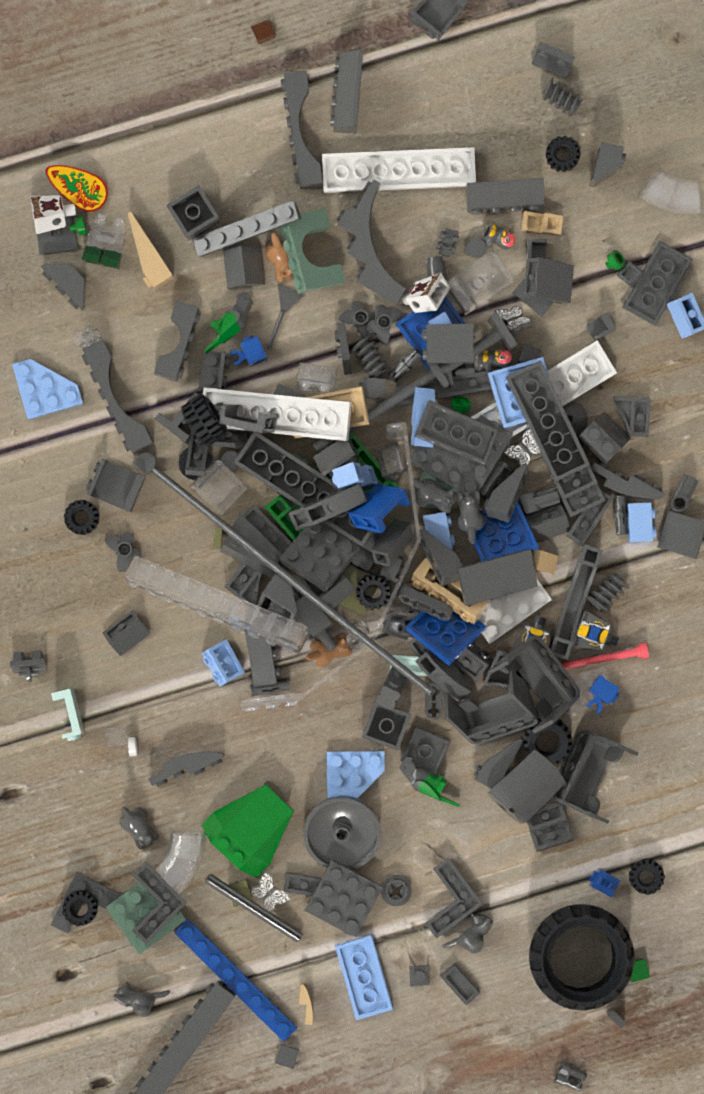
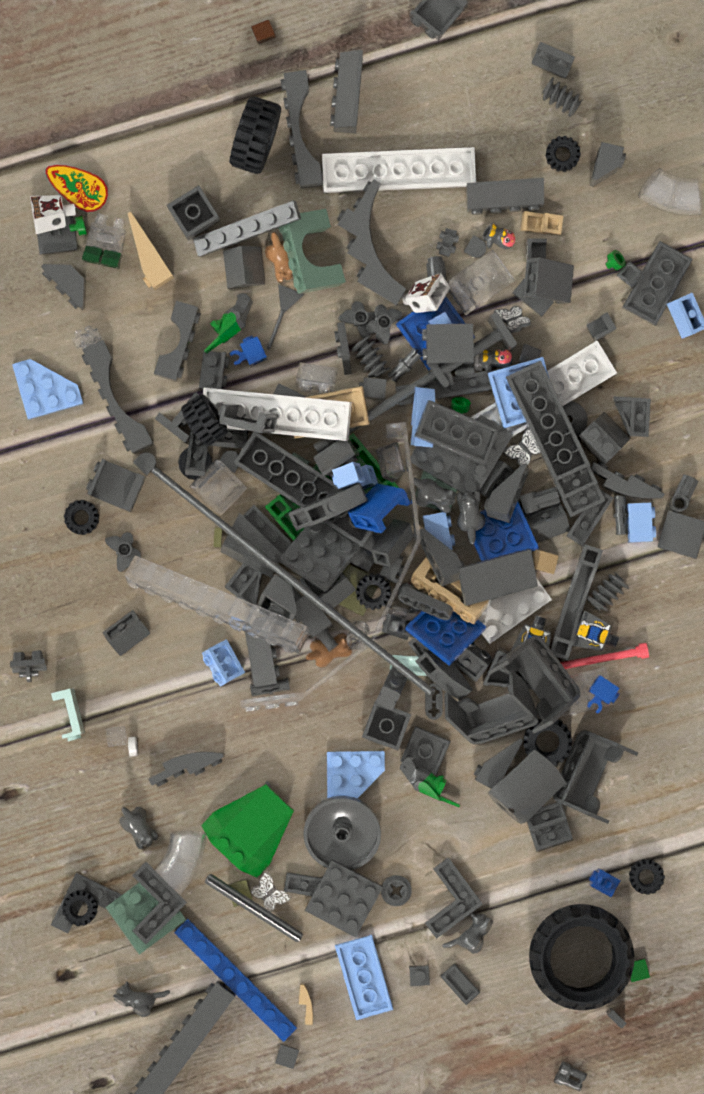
none -> black tyre [229,96,281,174]

